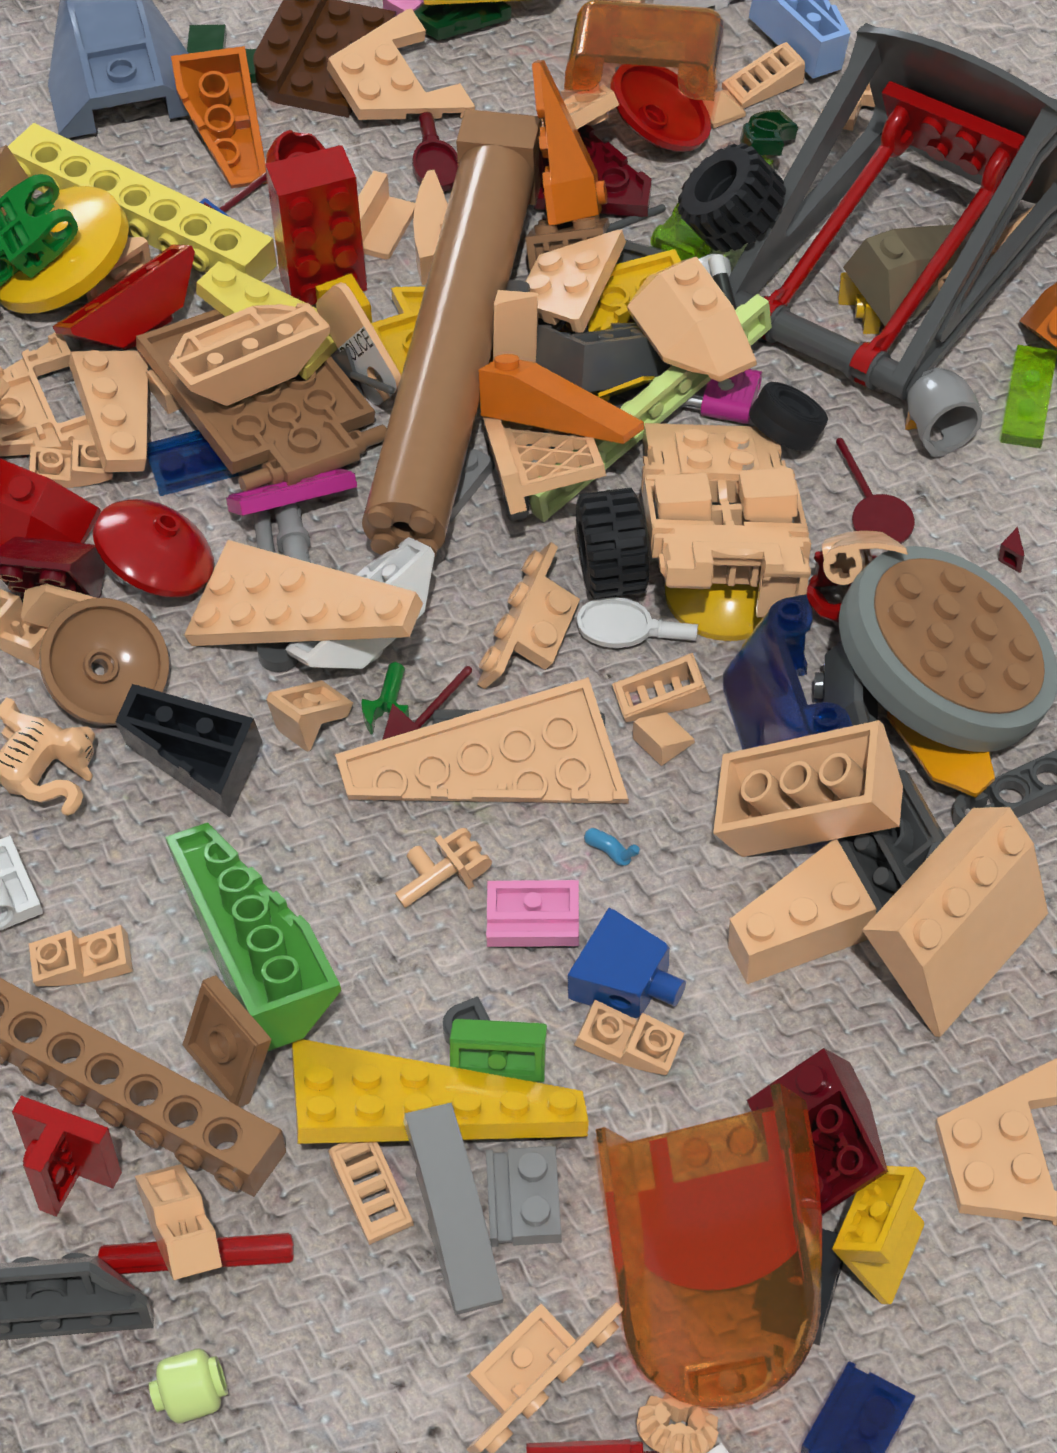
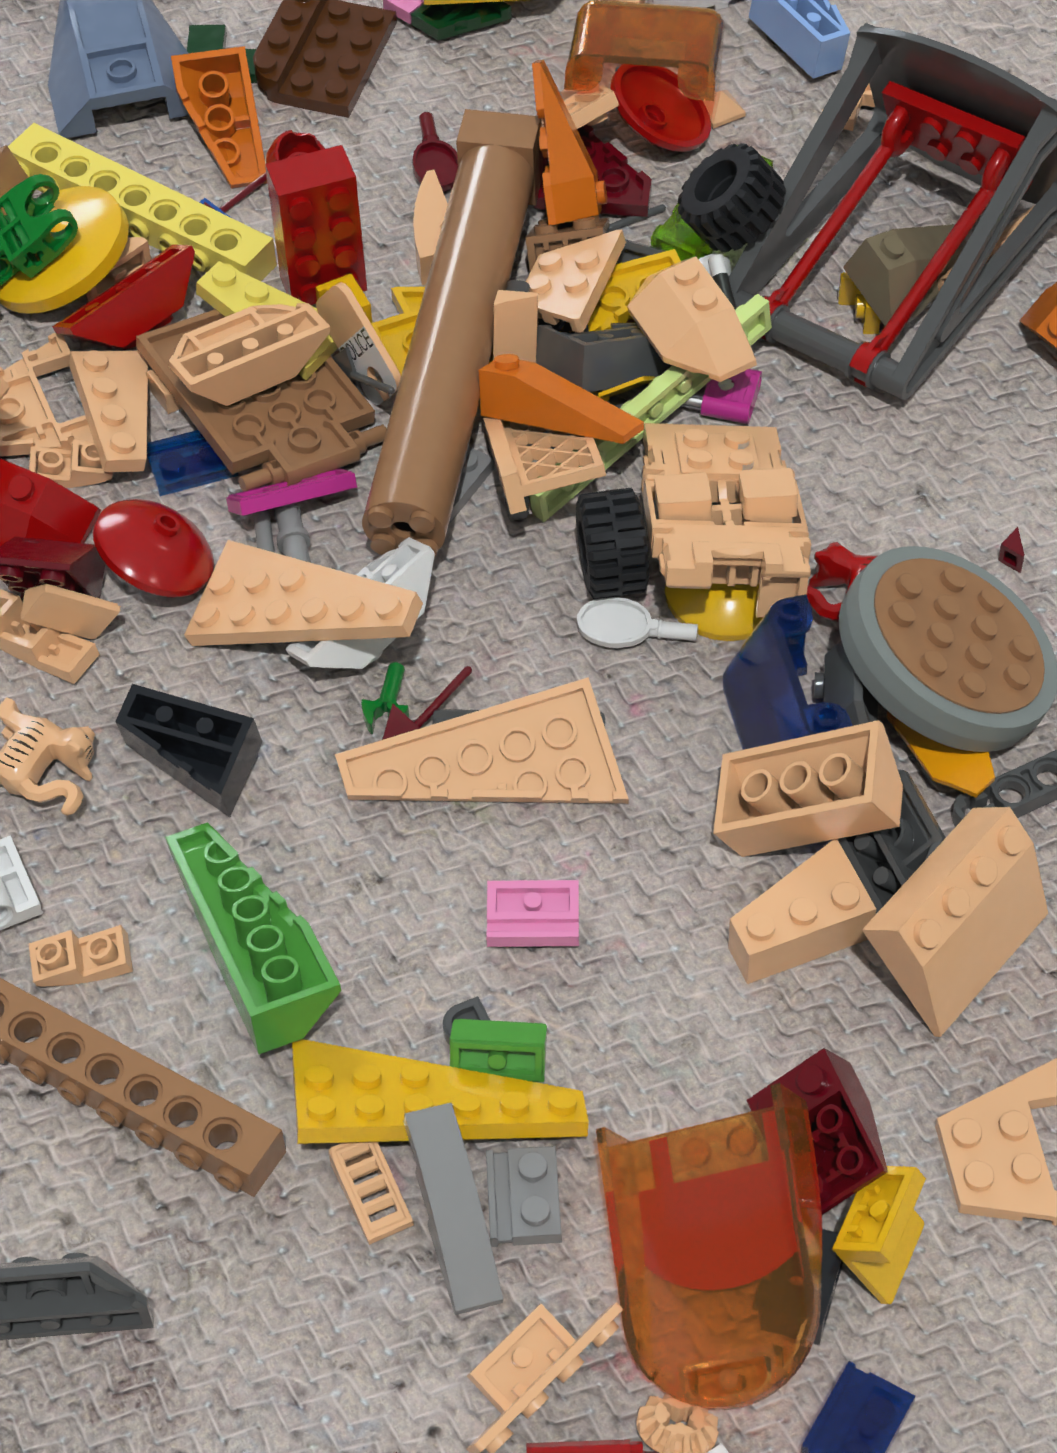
red bracket [12,1095,122,1217] -> none
medium nougat dish [39,598,169,726] -> none
red axle [98,1233,294,1274] -> none
light nougat slope [135,1164,222,1280] -> none
yellowish green head [149,1348,228,1424] -> none
medium nougat plate [182,975,272,1107] -> none
dark grey tile [257,642,299,672] -> none
light nougat slope [266,680,353,752] -> none
light nougat wing [327,8,475,120] -> none
light nougat panel [358,170,415,260] -> none
light nougat arm [395,828,492,908] -> none
light nougat bracket [477,542,580,689] -> none
blue torso [568,908,686,1018] -> none
light nougat slope [574,1000,684,1075] -> none
dark azure piece [584,828,640,866] -> none
light nougat slope [612,653,711,723] -> none
light nougat slope [633,712,695,766] -> none
light nougat slope [722,42,805,109] -> none
dark green tile [740,110,799,156] -> none
black tyre [749,382,828,451] -> none
light nougat panel [822,531,908,585] -> none
dark red piece [836,438,915,544] -> none
light grey piece [905,367,983,457] -> none
clear neon green tile [1000,345,1057,449] -> none

